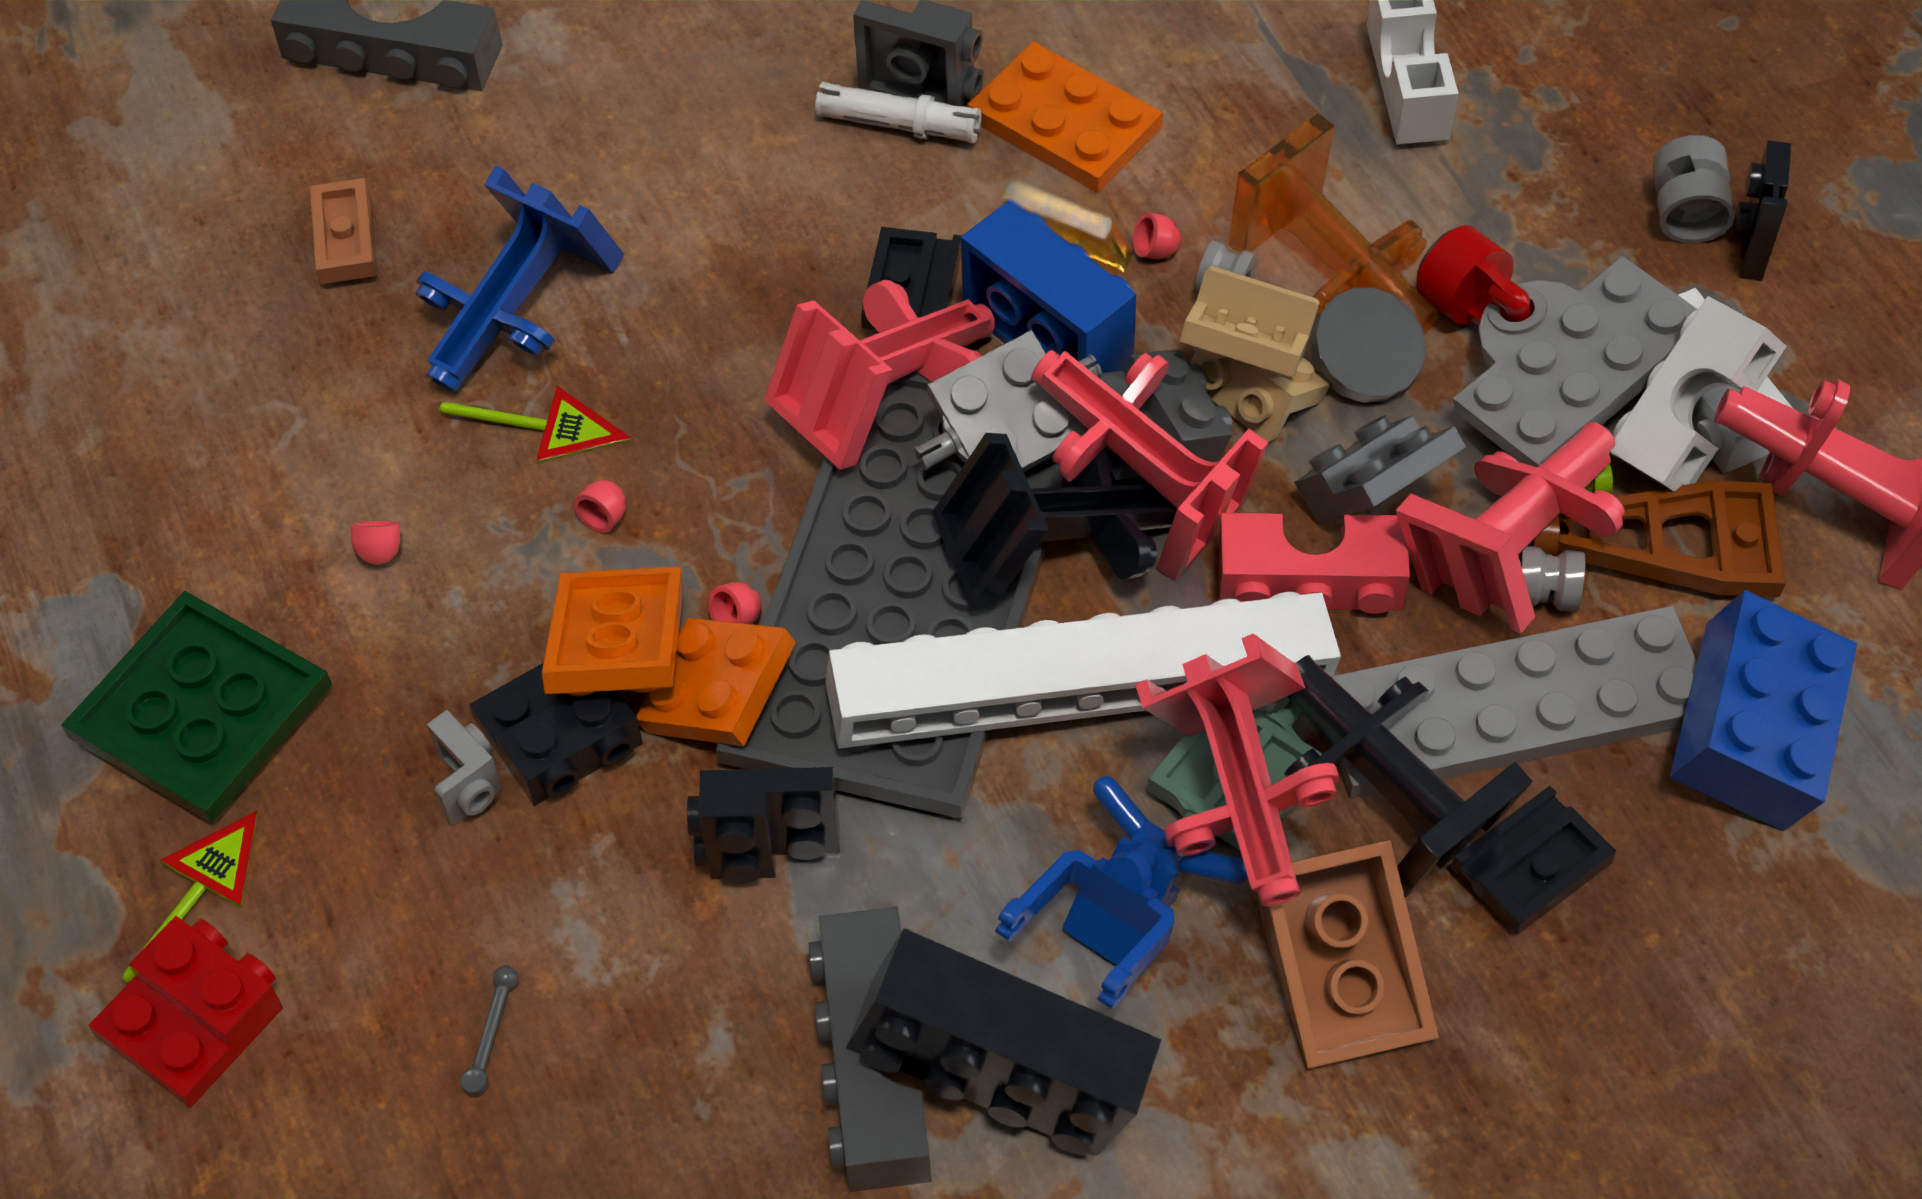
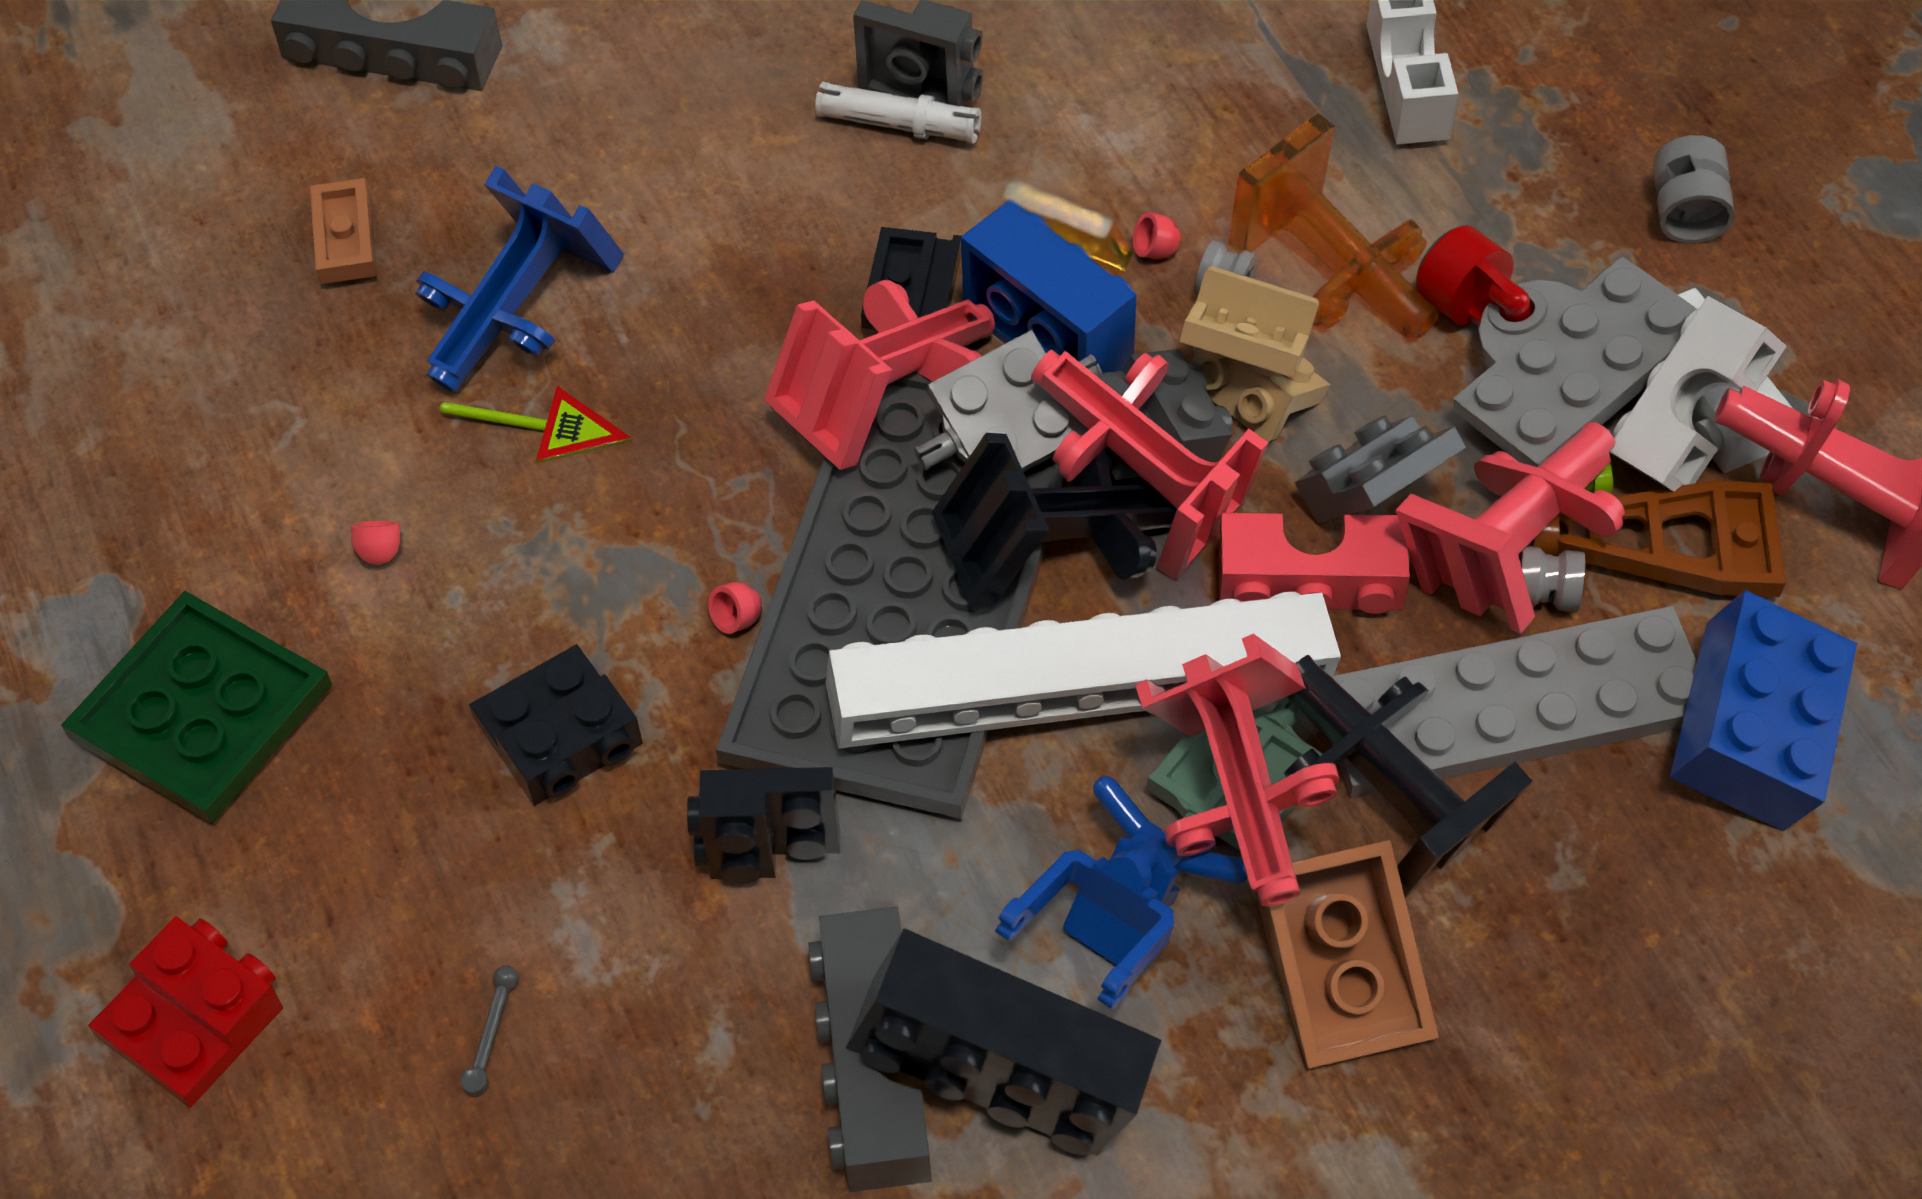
piece [123,810,258,983] -> none
light grey bracket [427,710,503,825] -> none
orange plate [542,566,684,696] -> none
coral hinge [573,480,626,533] -> none
orange plate [636,618,796,746] -> none
orange plate [967,41,1163,193] -> none
dark grey tile [1309,287,1426,403] -> none
black plate [1451,786,1616,935] -> none
black plate [1733,140,1791,281] -> none

